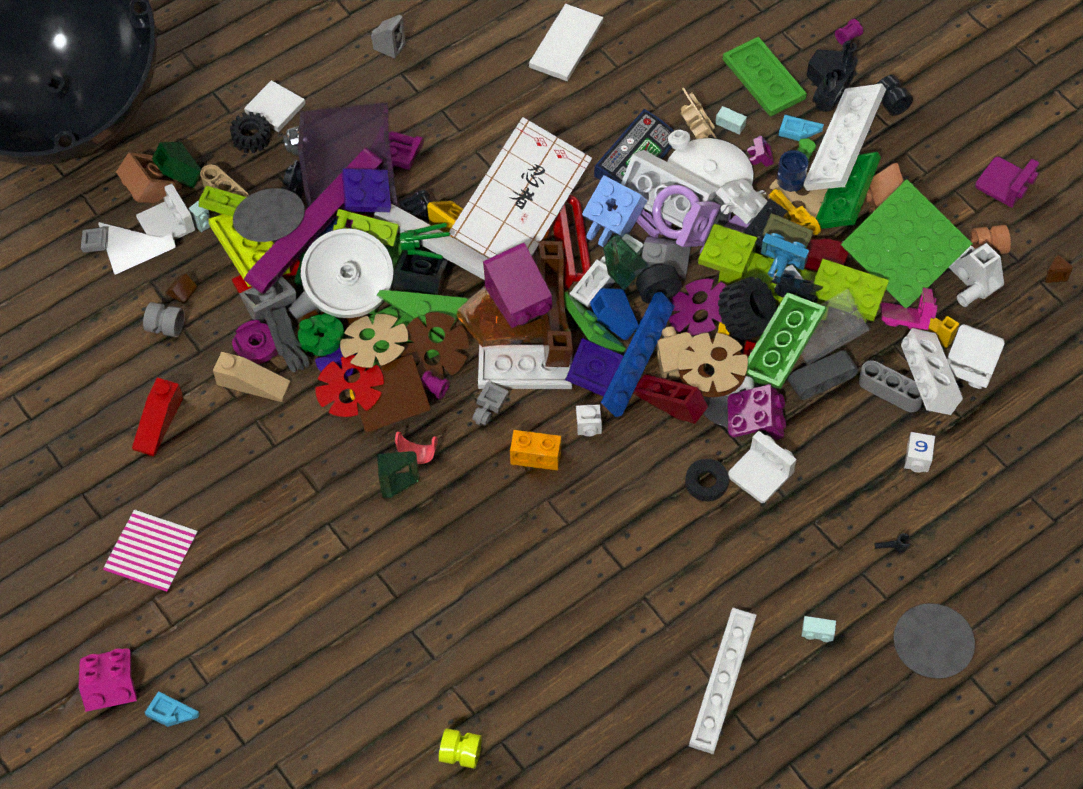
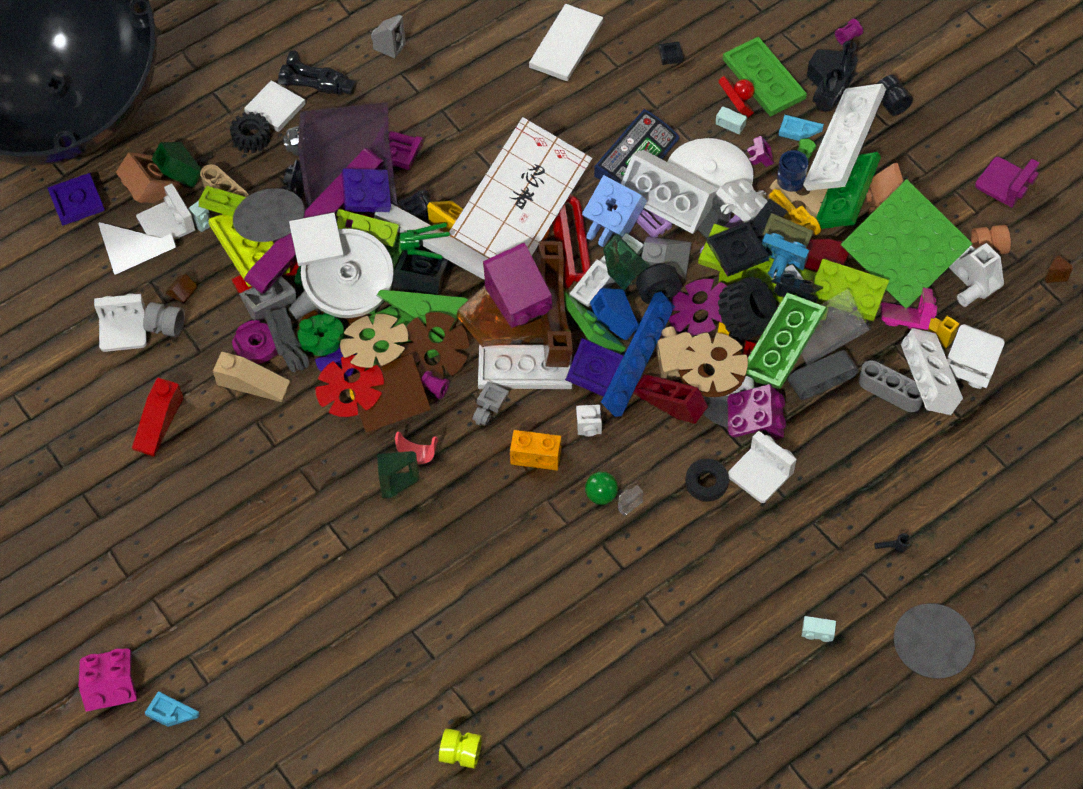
light grey tile [81,228,107,253] -> none
sticker [103,510,197,592] -> none
lavender tile [652,185,721,247] -> none
white plate [668,130,690,150] -> none
tan hinge [681,87,717,139] -> none
white tile [689,608,756,754] -> none
white brick [904,432,935,472] -> none
none -> dark purple plate [48,173,105,226]
none -> white bracket [94,294,147,352]
none -> black piece [278,50,357,95]
none -> white tile [289,213,344,266]
none -> green piece [585,471,618,505]
none -> clear plate [618,485,643,516]
none -> black tile [658,41,683,65]
none -> black tile [707,222,769,277]
none -> red tile [718,76,755,118]

